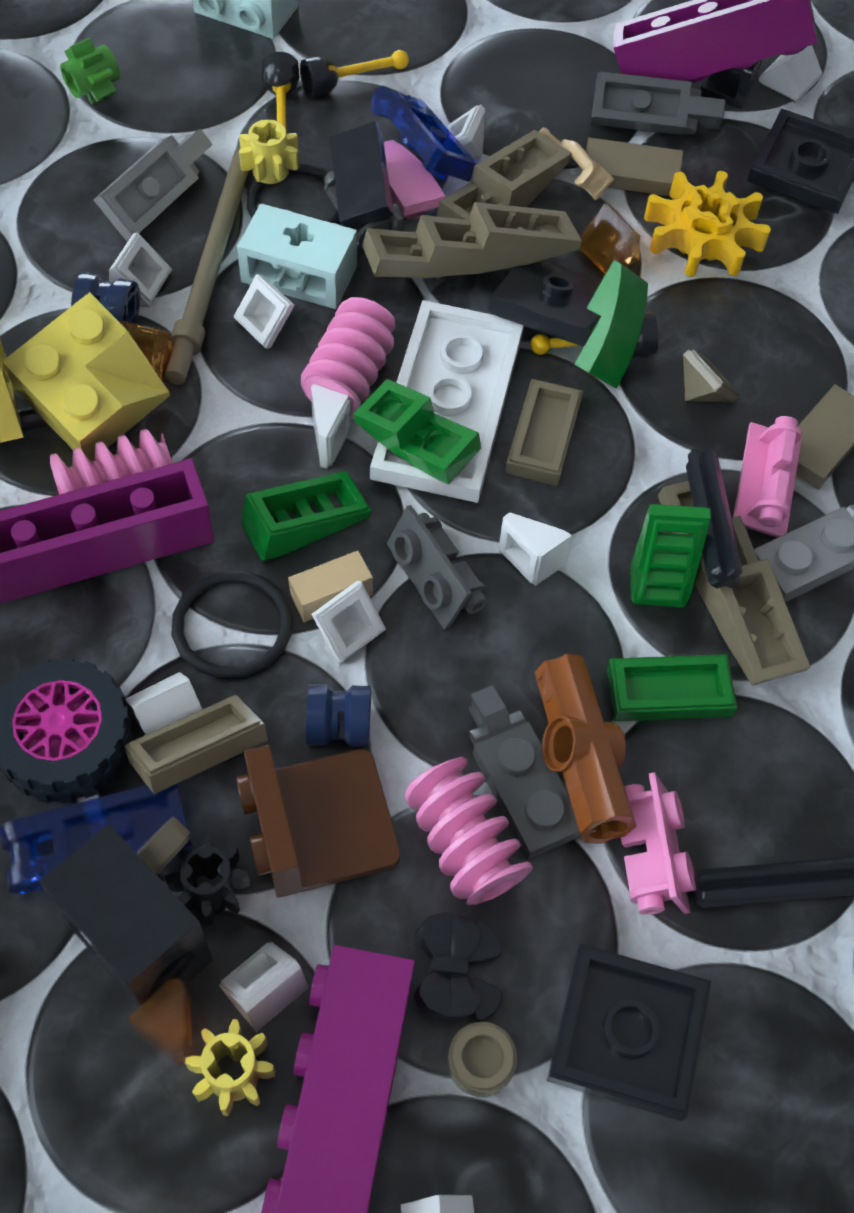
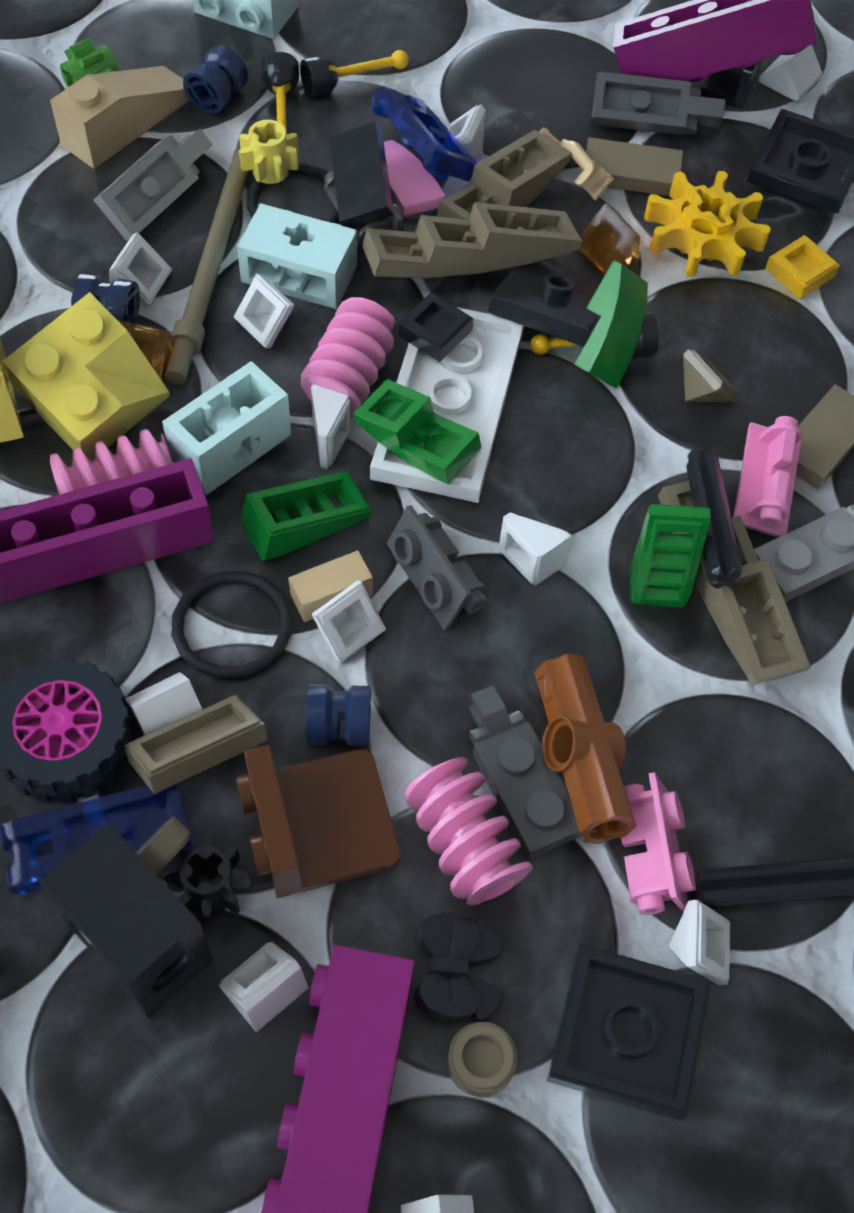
clear orange slope [127,978,192,1065] -> none
light yellow gear [185,1019,275,1116] -> none
dark tan tile [505,379,583,486] -> none
green tile [607,654,737,722] -> none
none -> tan slope [50,66,190,169]
none -> light aqua brick [162,361,291,496]
none -> dark blue wheel [183,45,249,114]
none -> black tile [398,292,473,362]
none -> white slope [669,900,730,985]
none -> yellow tile [765,235,840,299]

